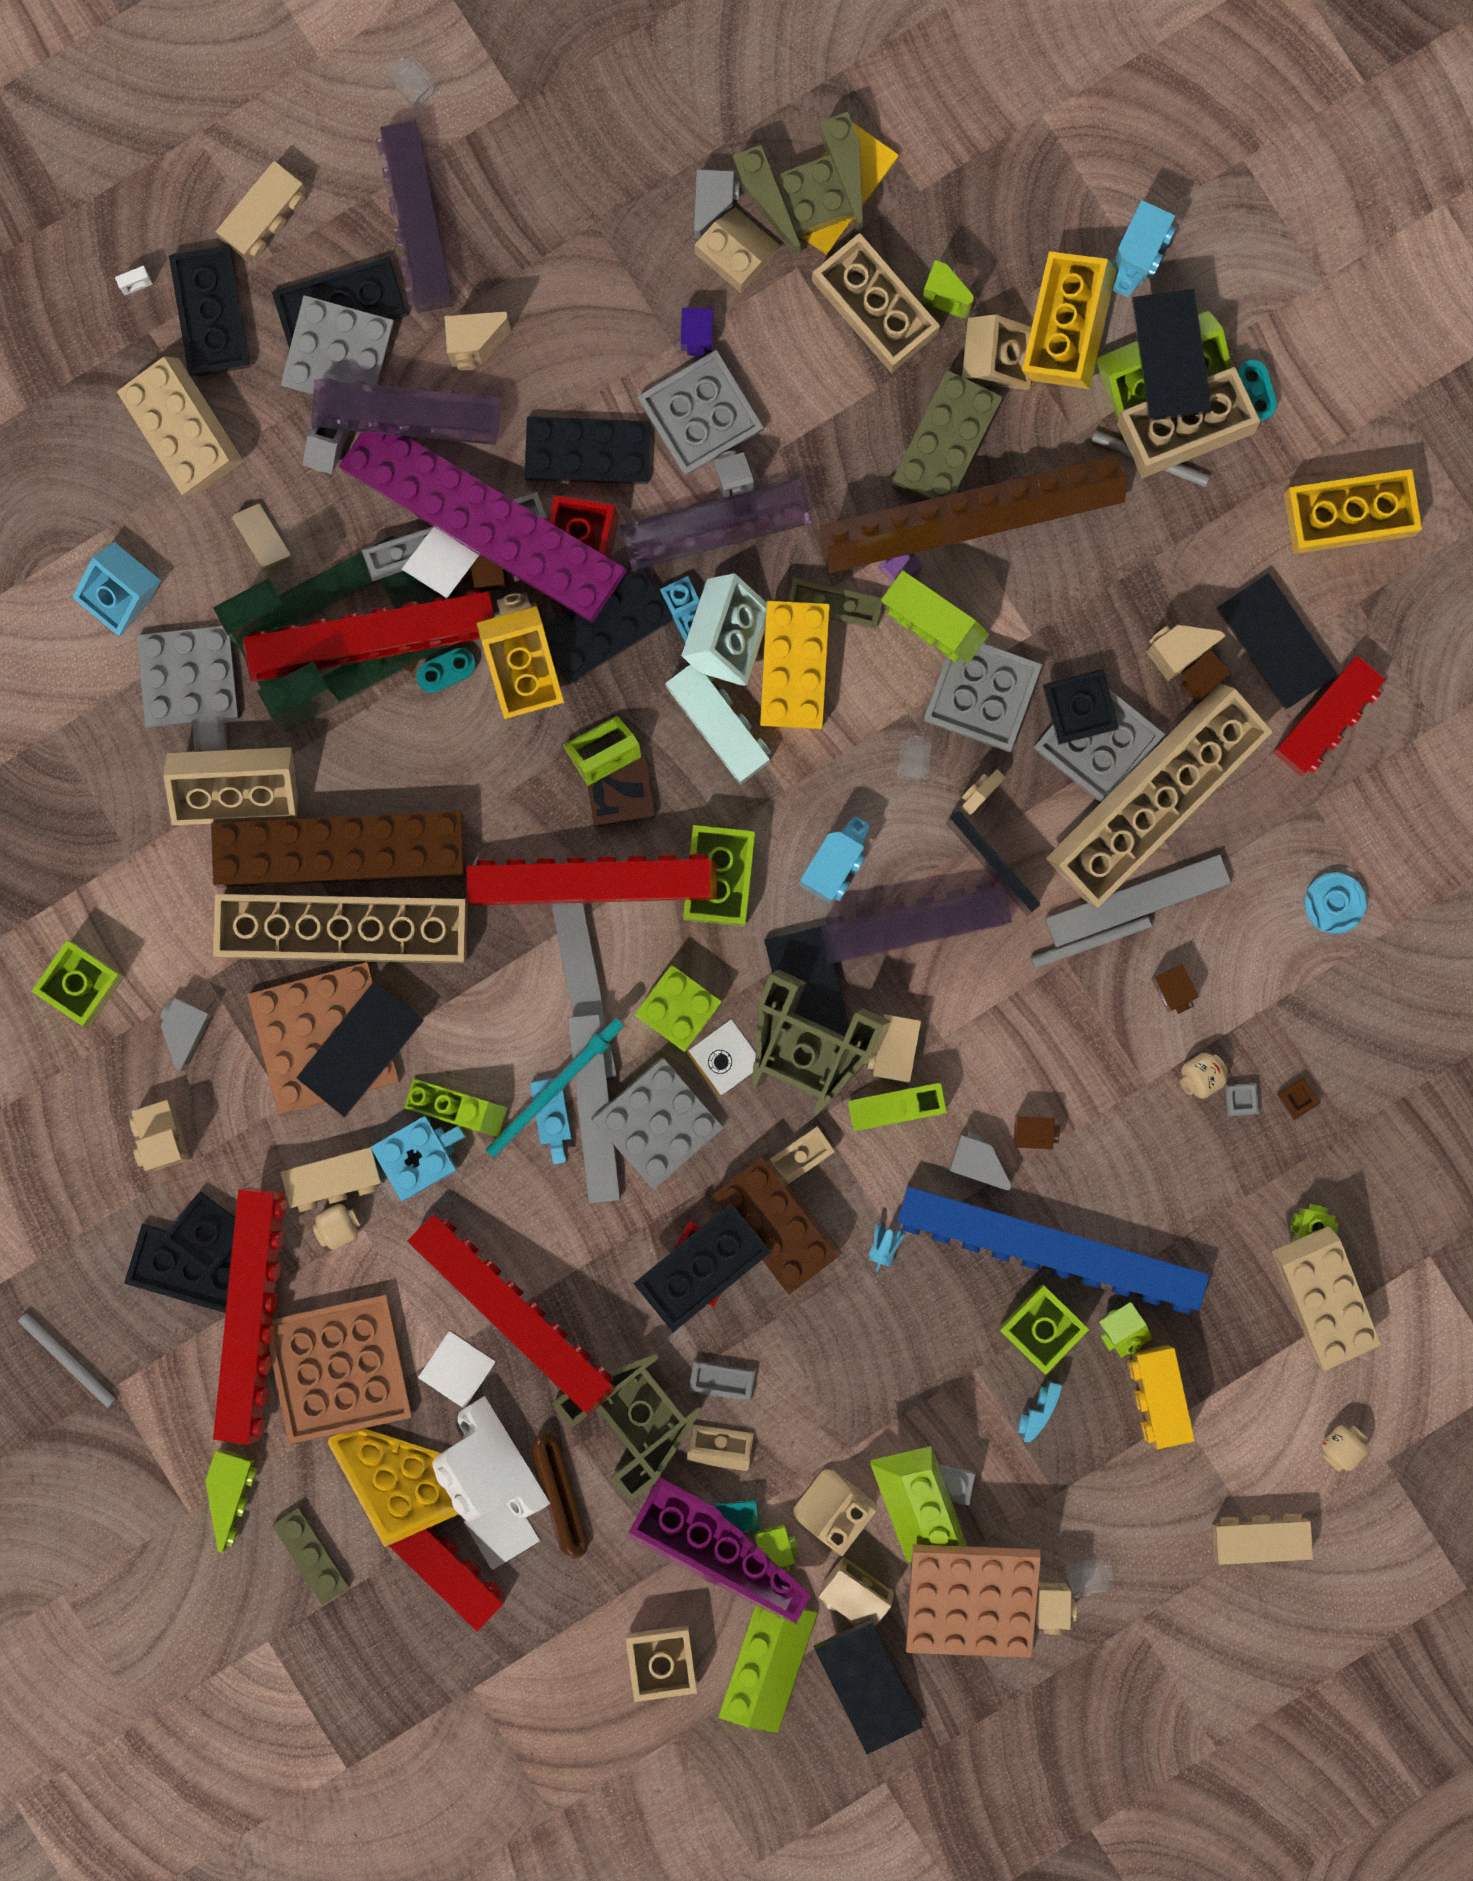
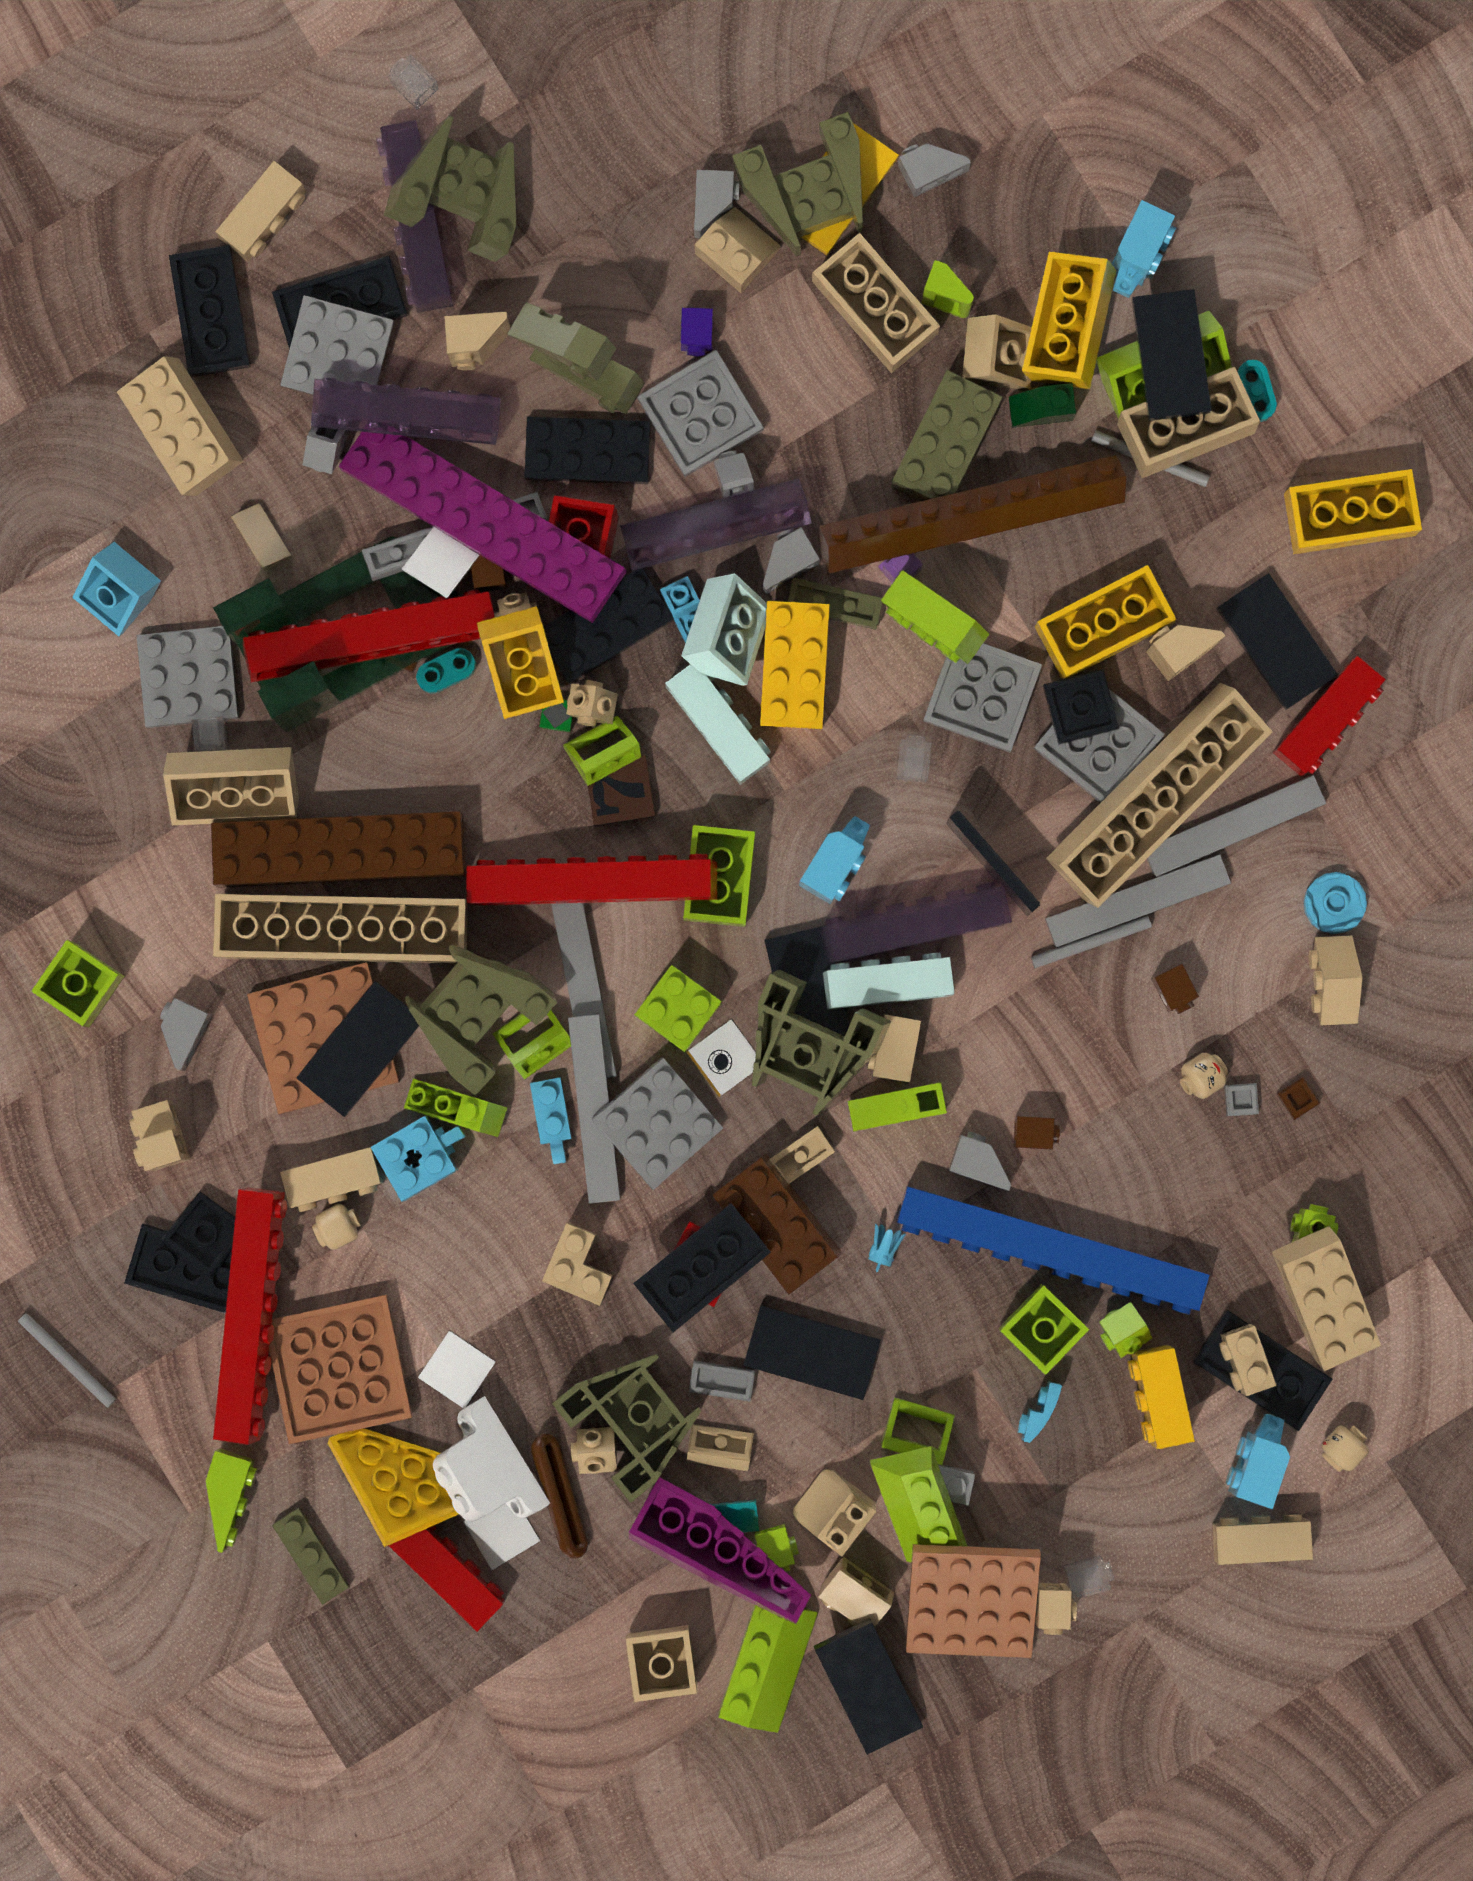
white tile [115,266,153,296] -> none
red brick [407,1214,615,1417] -> none
teal bar [486,1017,625,1158] -> none
tan plate [958,769,1006,819] -> none
reddish brown brick [1179,650,1231,701] -> none
none -> olive wedge [384,115,516,262]
none -> olive wedge [405,945,557,1096]
none -> lime tile [492,1010,571,1080]
none -> olive wedge [507,302,645,414]
none -> tile [539,700,573,733]
none -> tan brick [542,1223,613,1306]
none -> tan brick [566,680,618,727]
none -> tan brick [571,1427,617,1474]
none -> black tile [743,1305,881,1400]
none -> light grey slope [763,527,820,594]
none -> light aqua brick [823,953,954,1010]
none -> lime tile [881,1397,955,1465]
none -> light grey slope [898,144,971,198]
none -> dark green slope [1008,383,1076,428]
none -> yellow brick [1035,565,1177,679]
none -> light grey tile [1147,775,1326,878]
none -> black tile [1193,1310,1333,1431]
none -> tan brick [1219,1324,1276,1396]
none -> medium azure hinge [1226,1413,1290,1509]
none -> tan brick [1309,936,1363,1025]

